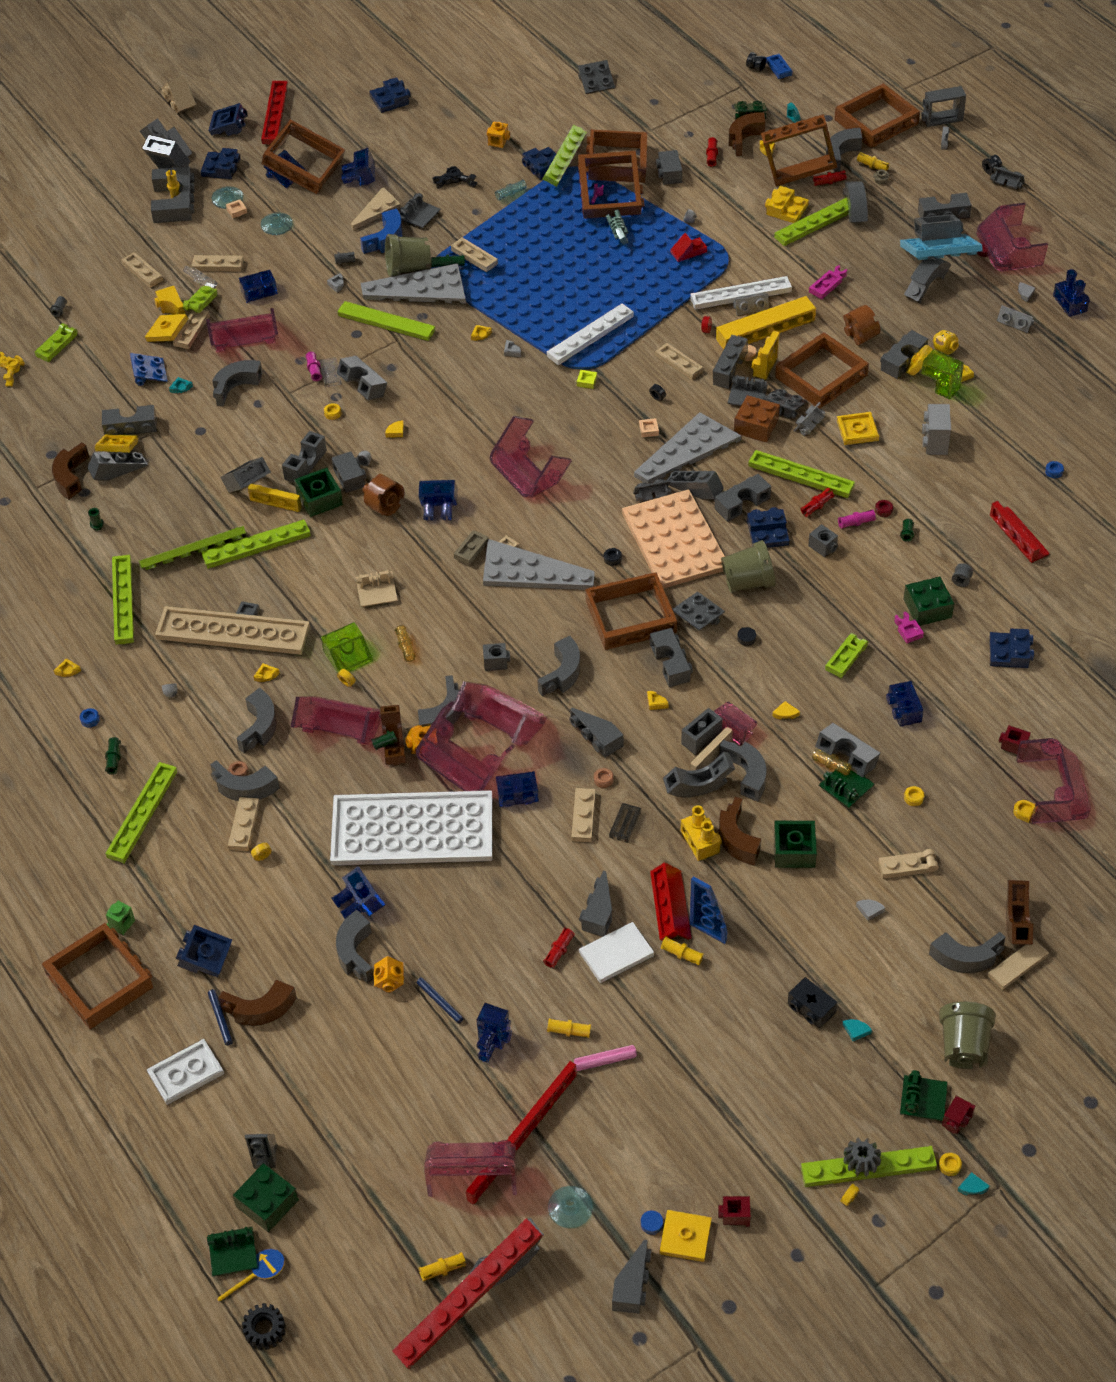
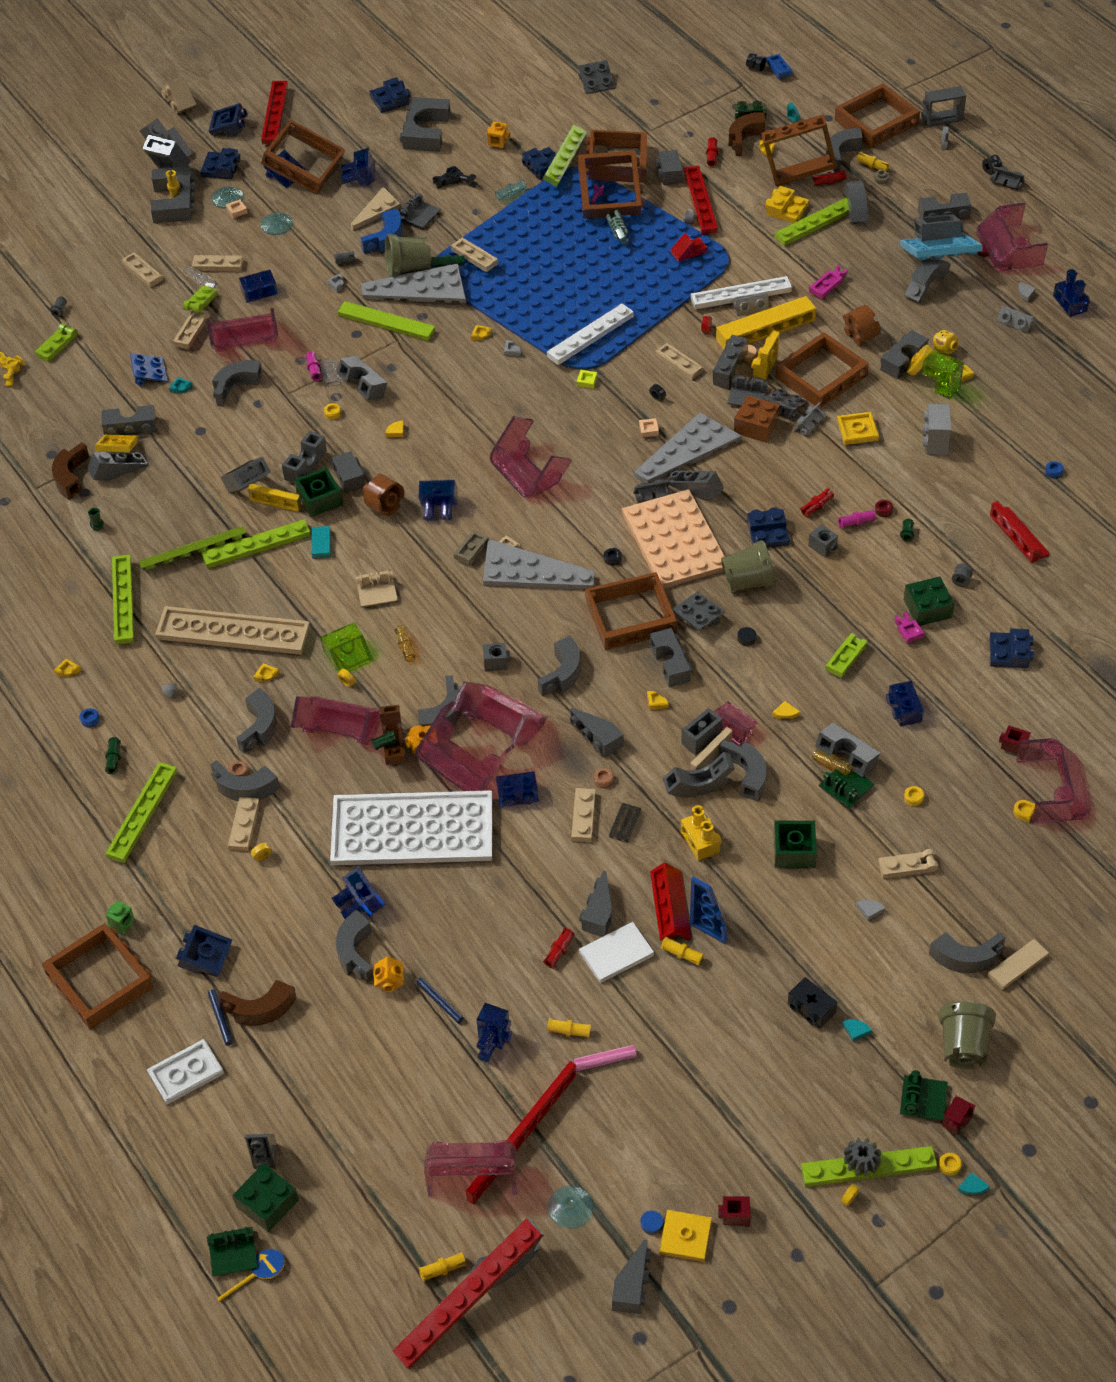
yellow plate [145,314,189,342] -> none
yellow arch [154,286,185,315] -> none
dark grey tile [236,601,260,616] -> none
black tyre [242,1303,286,1350] -> none
light grey hinge [357,450,372,466] -> none
dark grey arch [715,474,771,522] -> none
reddish brown arch [719,797,761,866] -> none
lime plate [748,450,855,498] -> none
reddish brown arch [1006,880,1033,945] -> none
none -> teal tile [312,526,331,558]
none -> dark grey arch [400,97,451,152]
none -> red plate [684,166,718,235]

